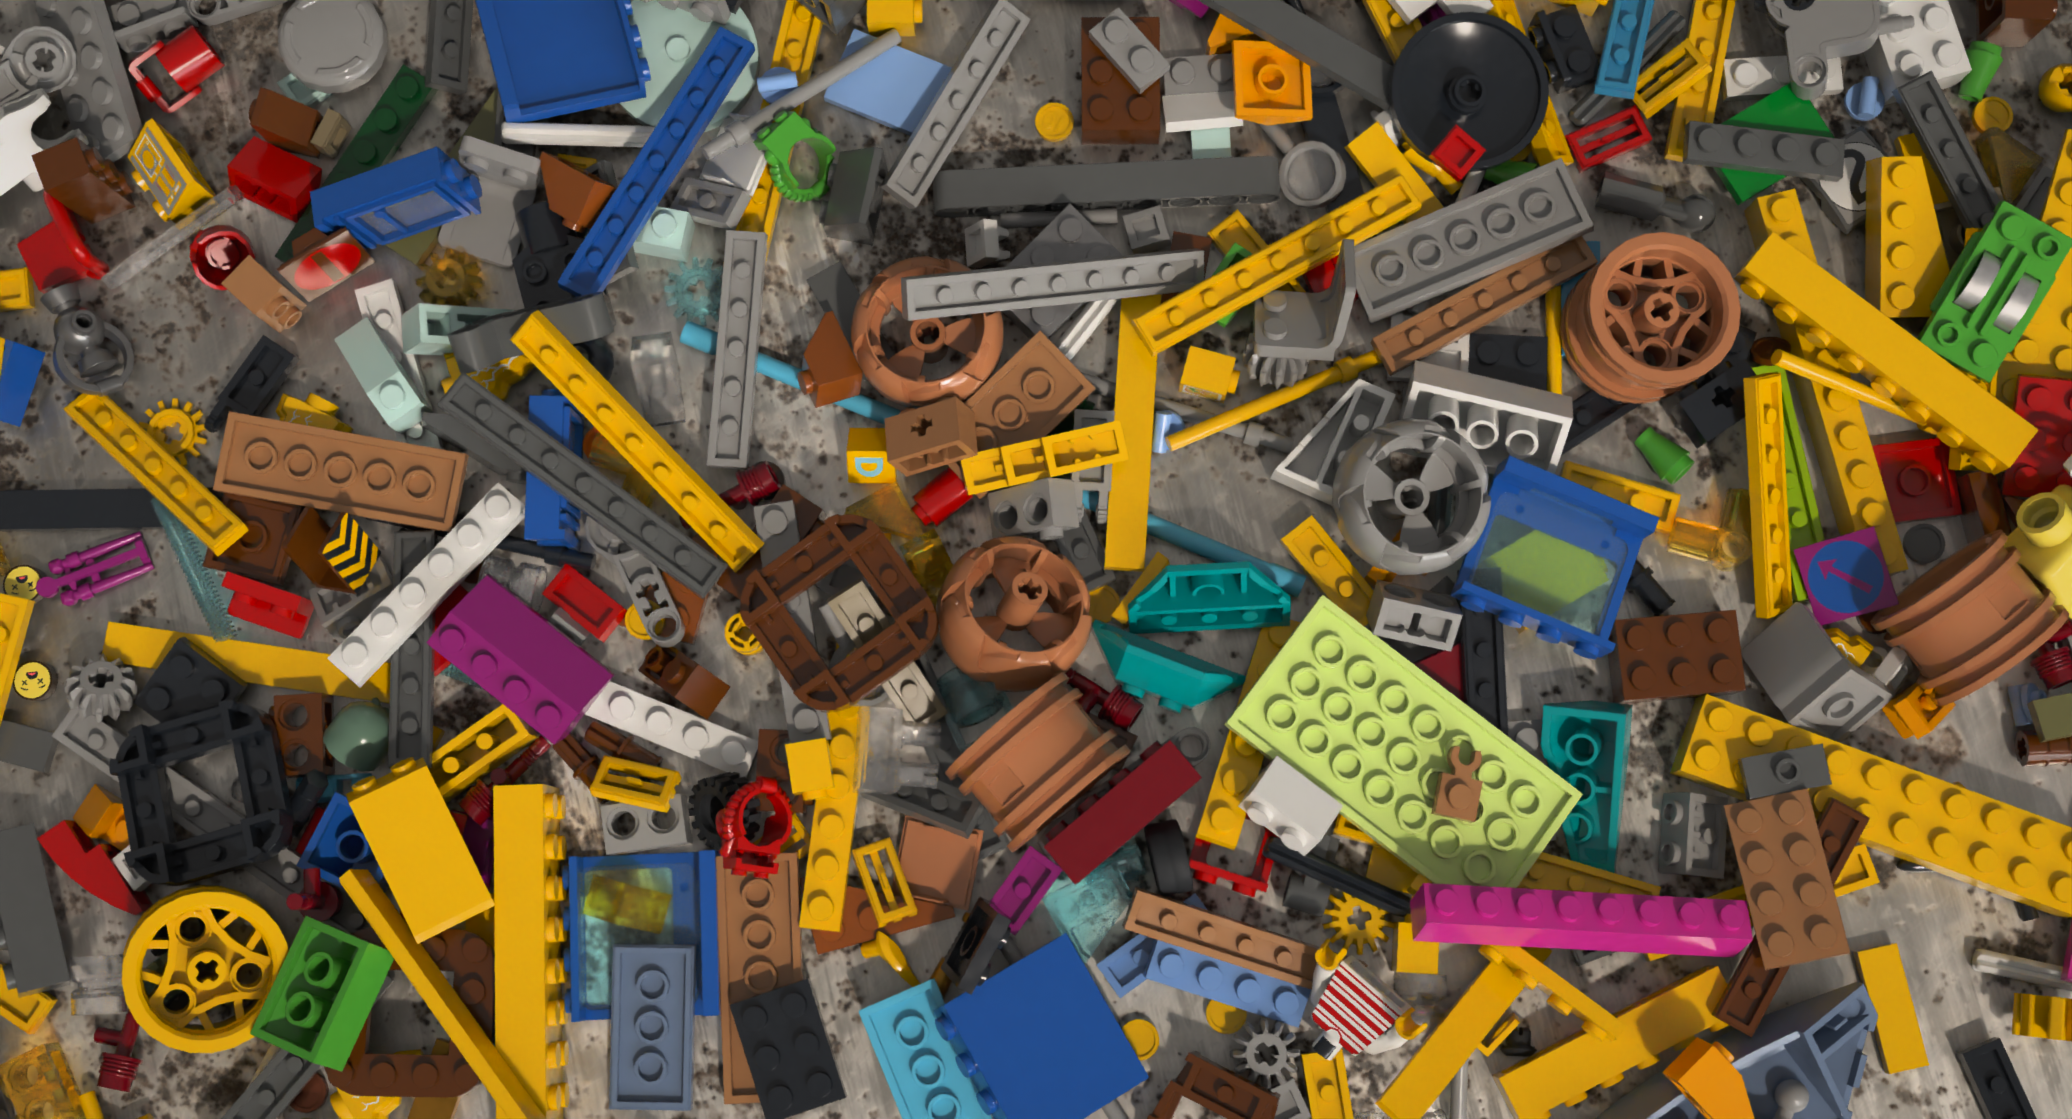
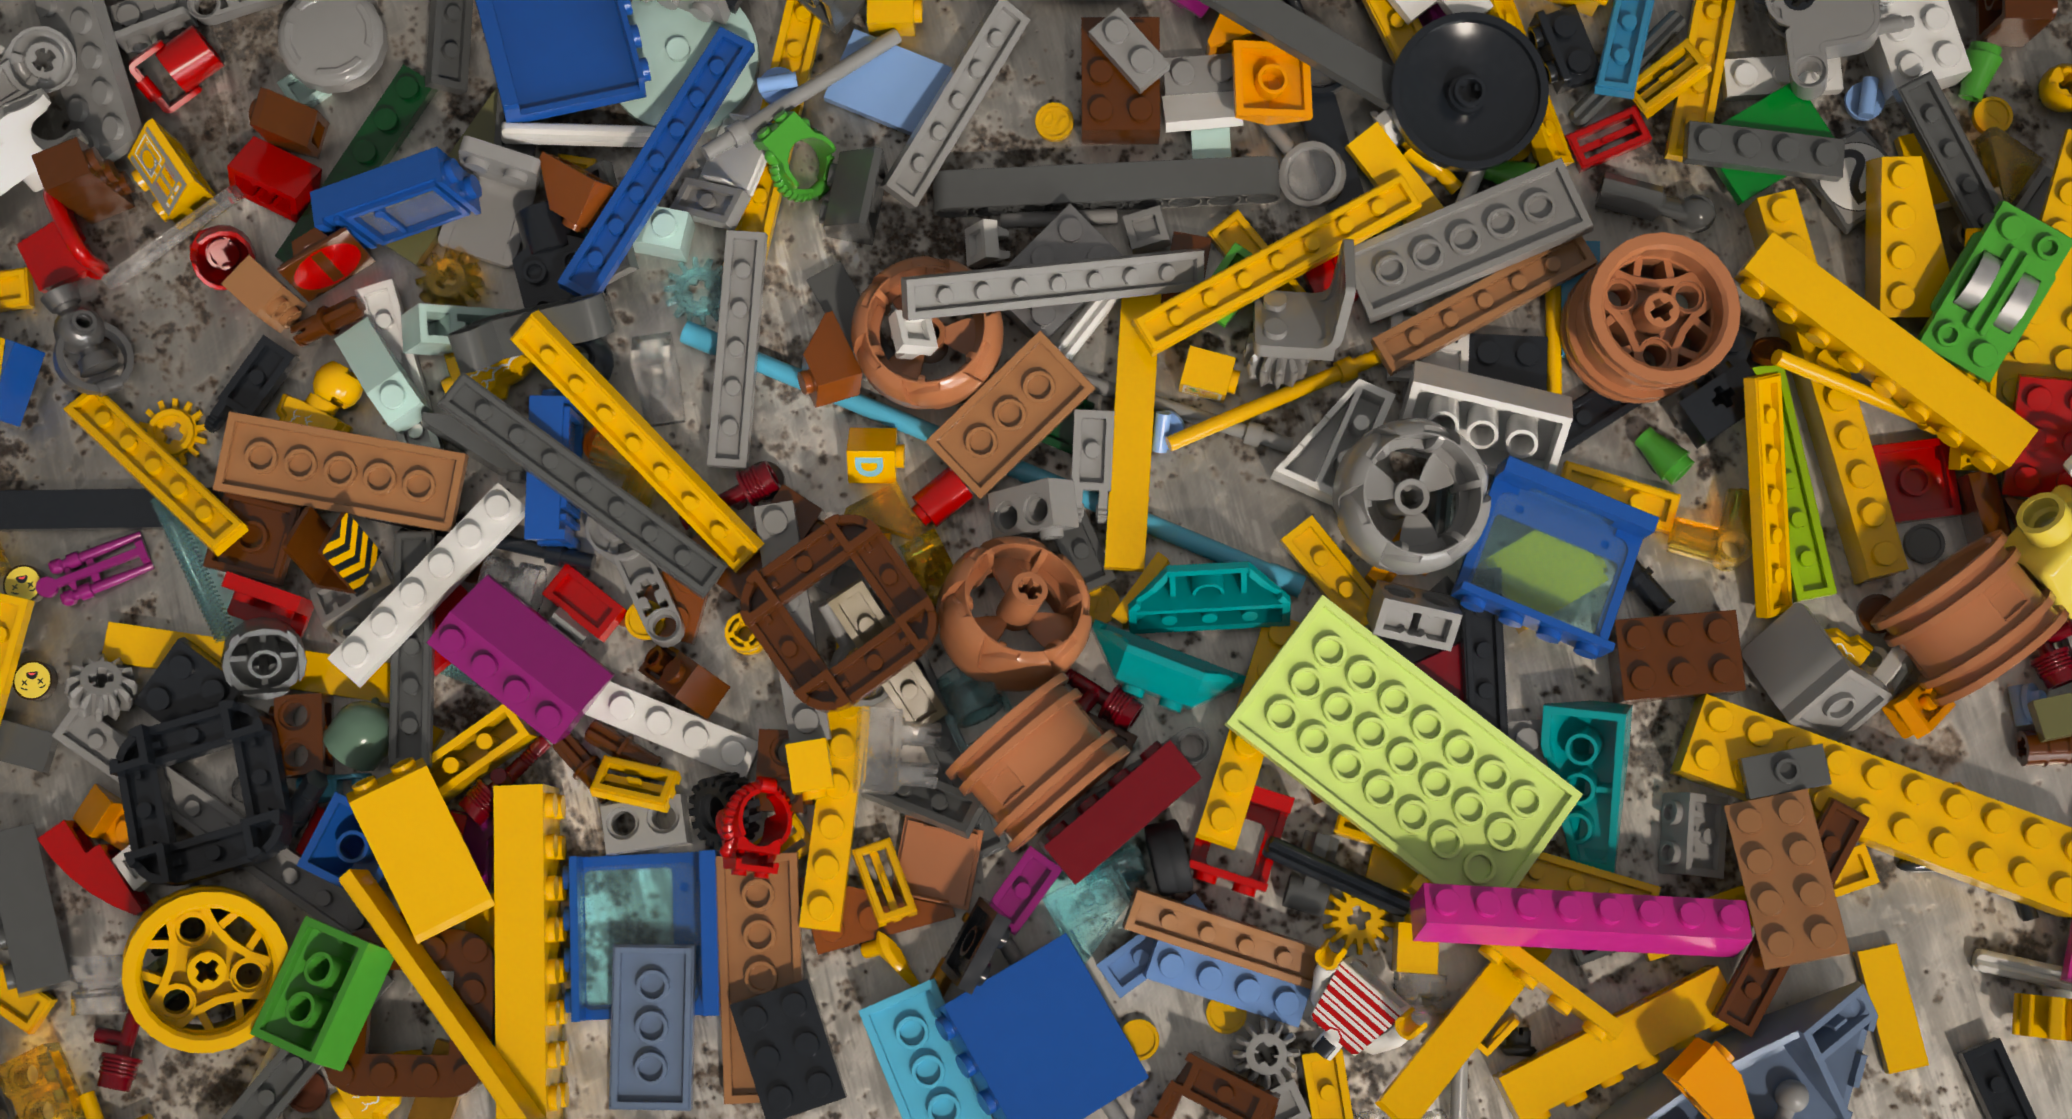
dark red piece [286,868,344,922] -> none
dark tan tile [310,108,352,159] -> none
clear yellow slope [583,874,672,934] -> none
medium nougat brick [884,396,978,477] -> none
yellow slope [960,420,1129,496] -> none
white brick [1238,756,1343,856] -> none
red tile [1428,124,1486,182] -> none
medium nougat plate [1431,746,1483,823] -> none
piece [1793,526,1899,626] -> none
none -> dark grey cylinder [221,617,307,700]
none -> reddish brown axle [290,296,366,347]
none -> yellow piece [312,361,363,409]
none -> white tile [888,310,938,360]

